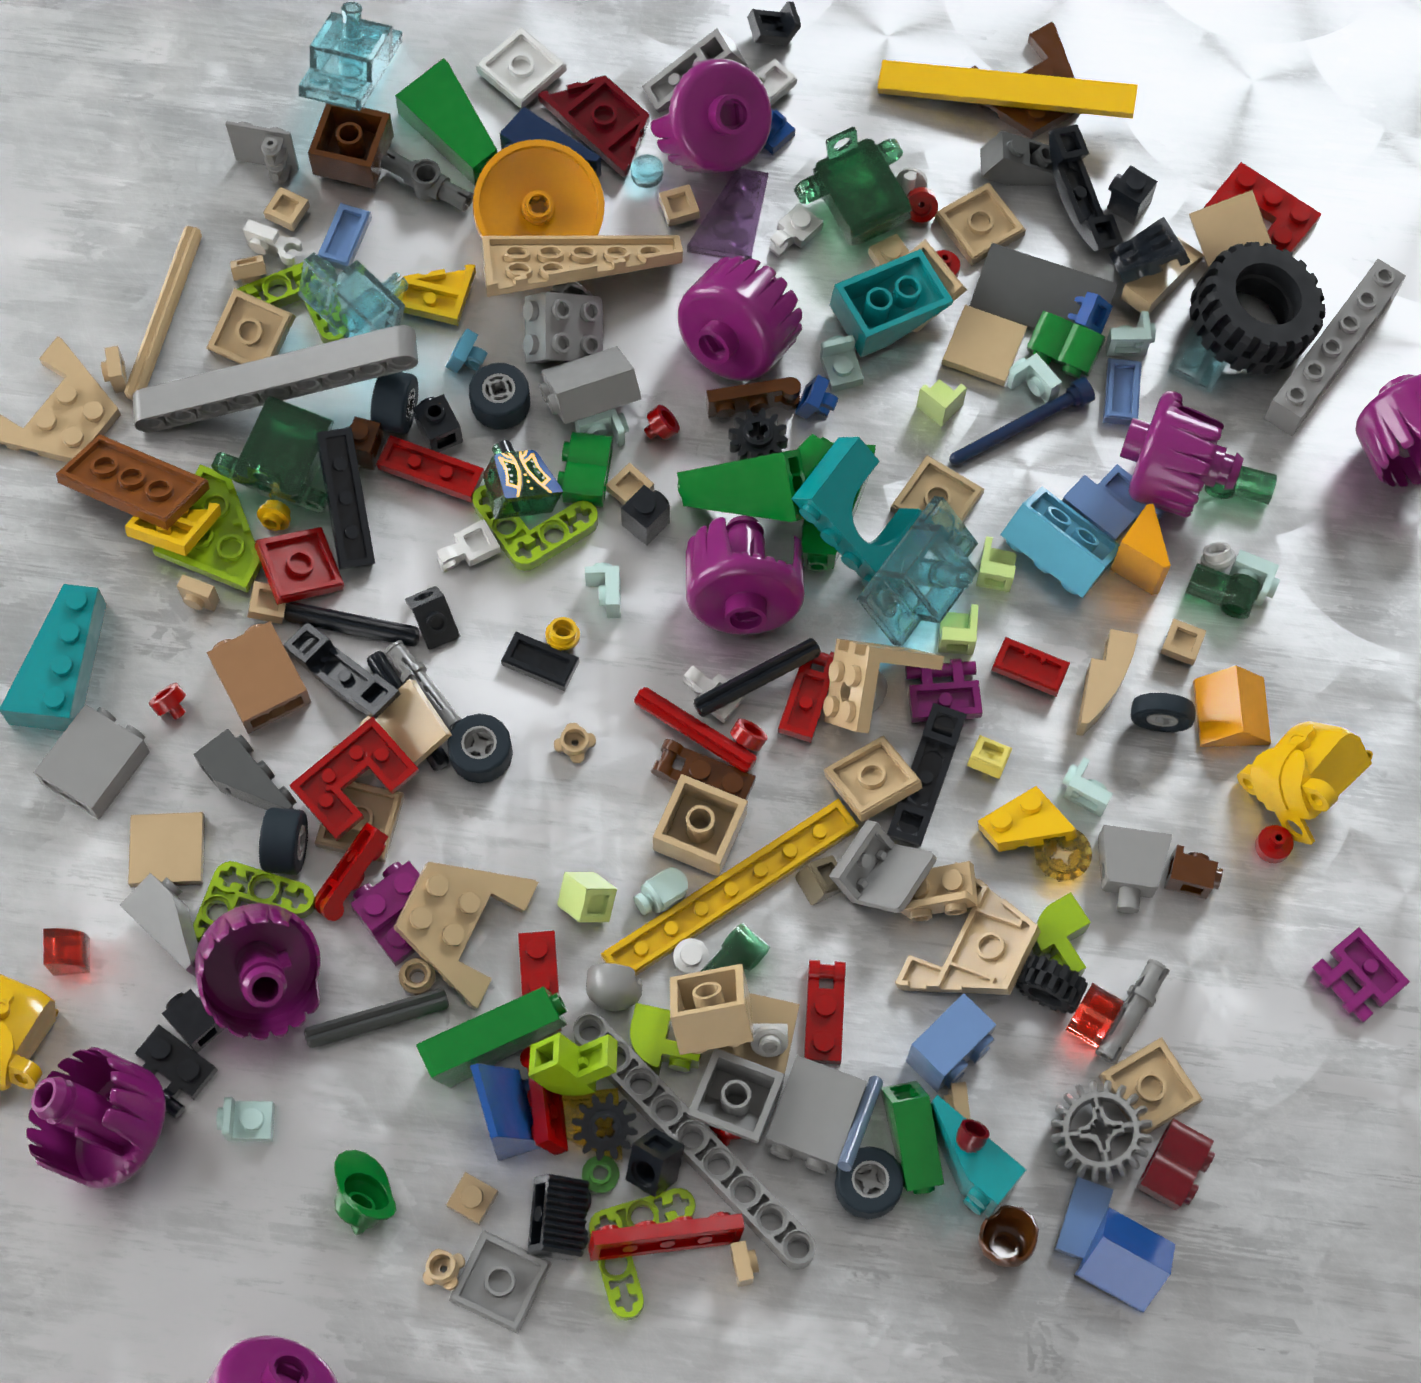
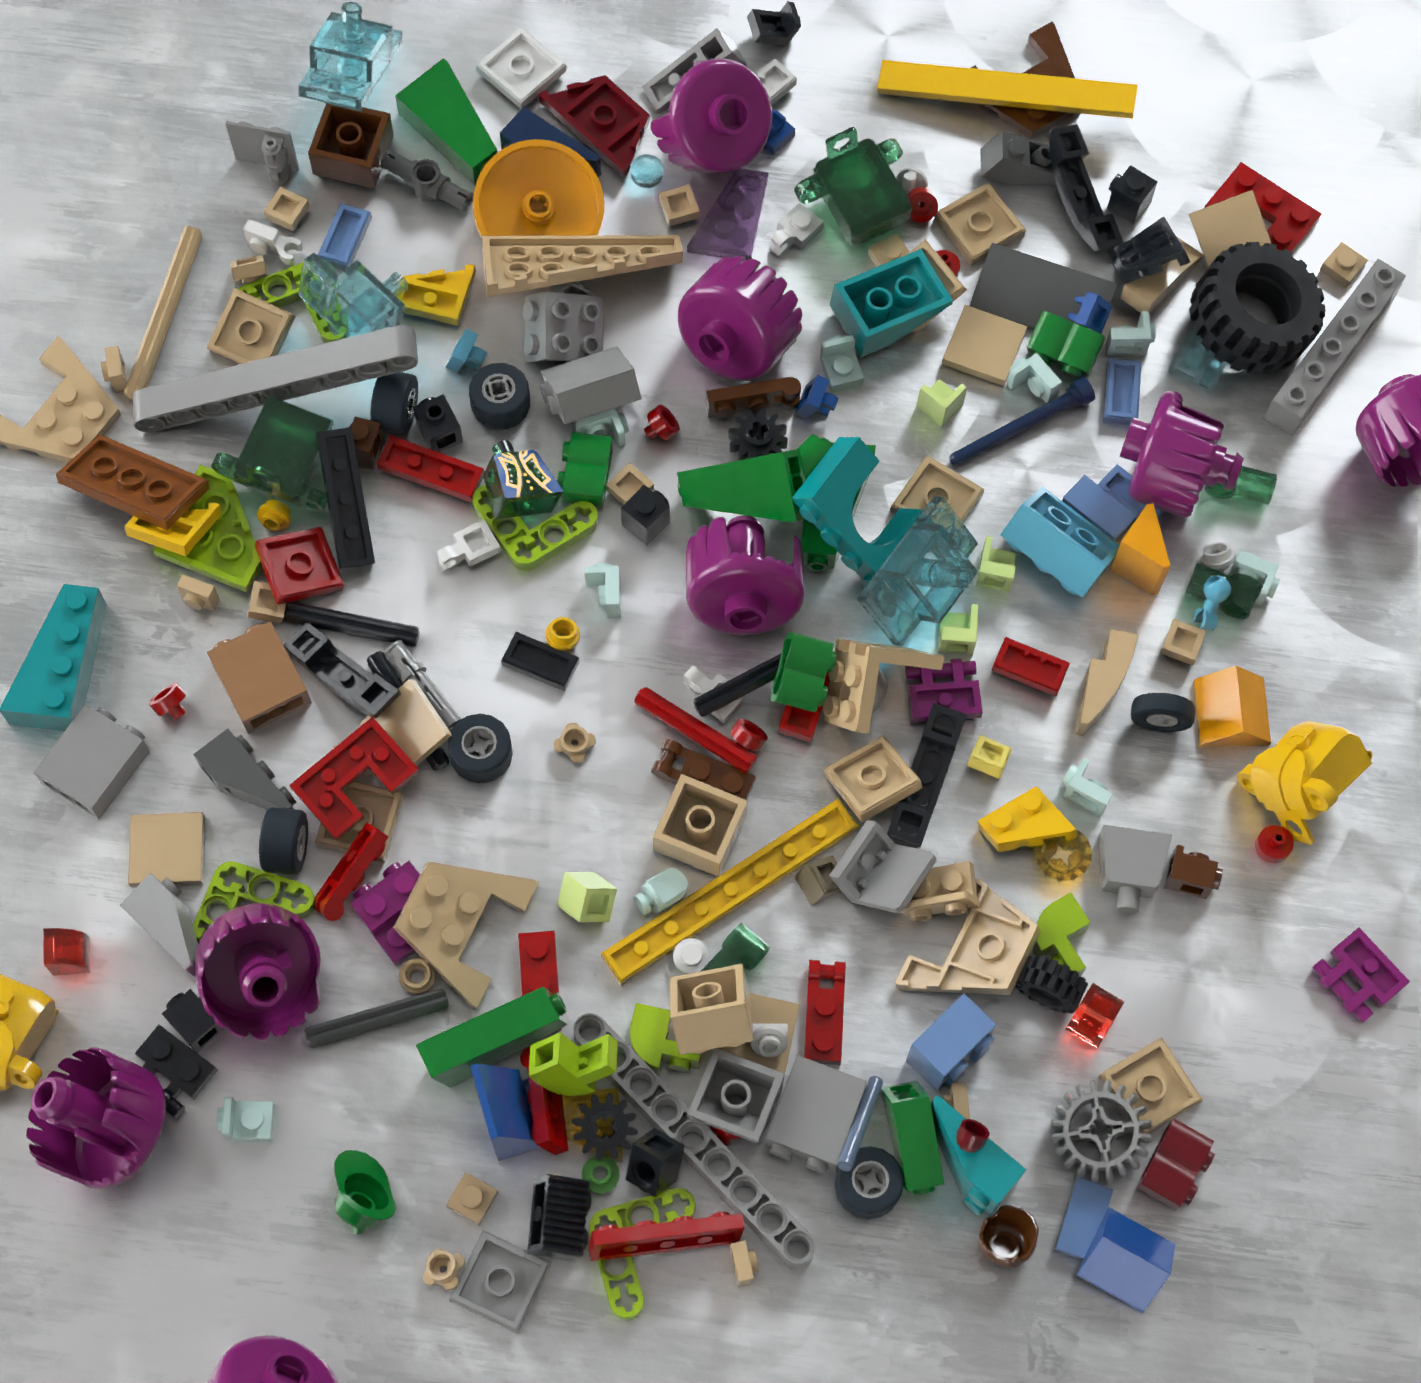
black bracket [405,586,460,650] -> none
light grey hair [586,963,642,1011] -> none
light grey pin [1095,959,1170,1064] -> none
none -> green brick [770,632,837,712]
none -> medium azure arm [1193,575,1231,631]
none -> tan plate [1320,241,1368,288]

